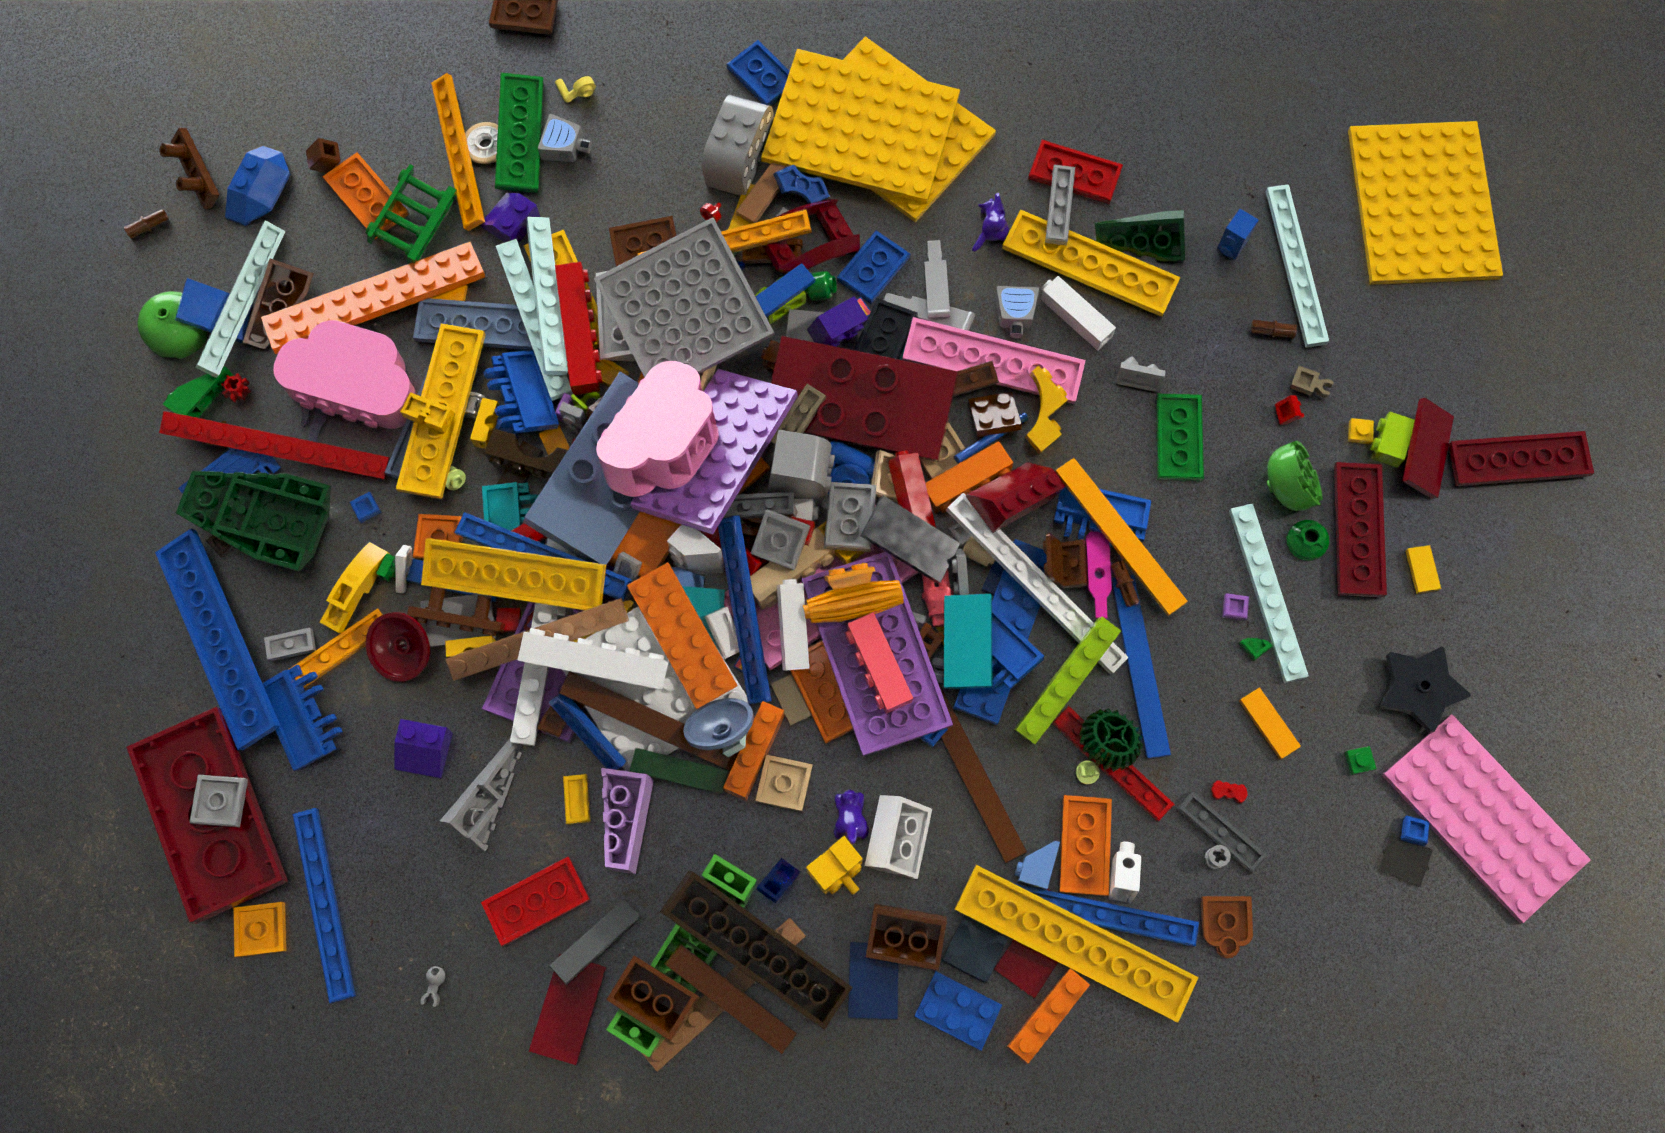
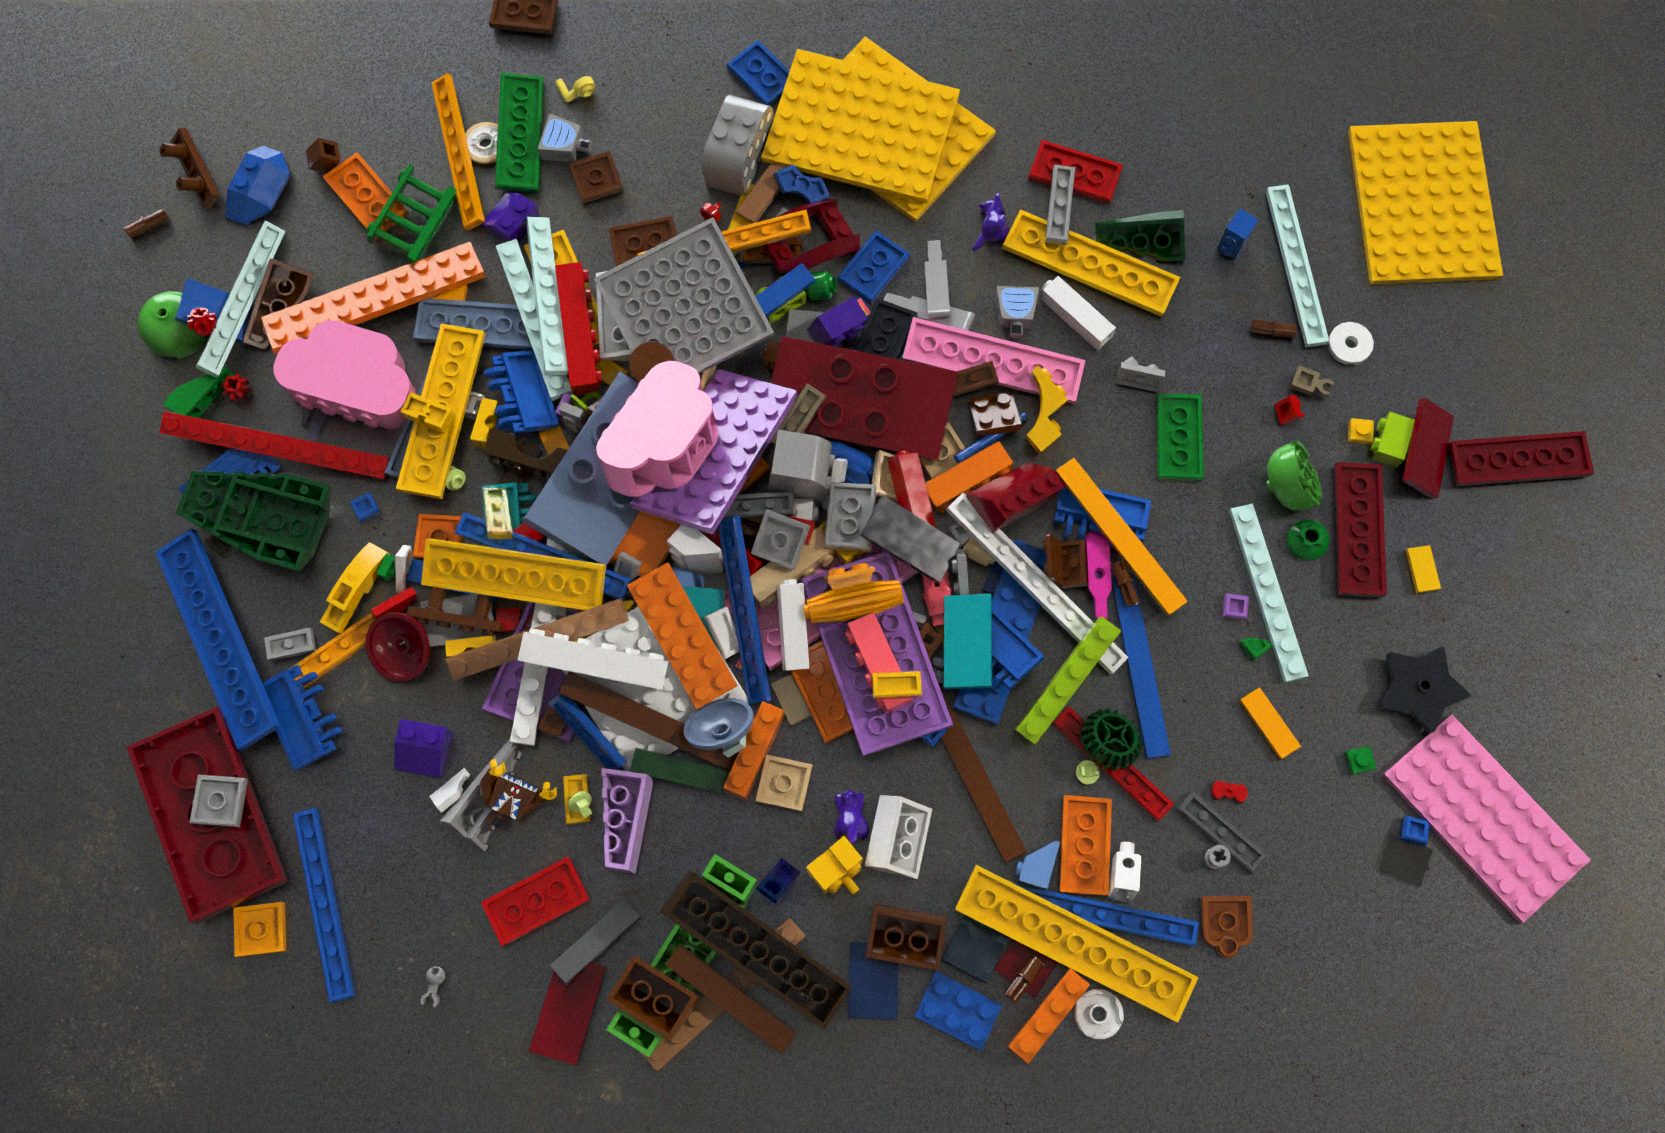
none -> red gear [187,308,217,336]
none -> red tile [371,587,417,621]
none -> white tile [429,768,470,813]
none -> torso [480,759,557,829]
none -> clear yellow tile [483,488,512,539]
none -> yellowish green plate [568,791,592,818]
none -> reddish brown plate [569,151,623,204]
none -> reddish brown tile [629,342,675,383]
none -> white tile [831,458,848,483]
none -> yellow tile [872,671,922,699]
none -> reddish brown axle [1005,955,1045,1002]
none -> white tile [1074,989,1124,1039]
none -> white tile [1328,322,1374,365]

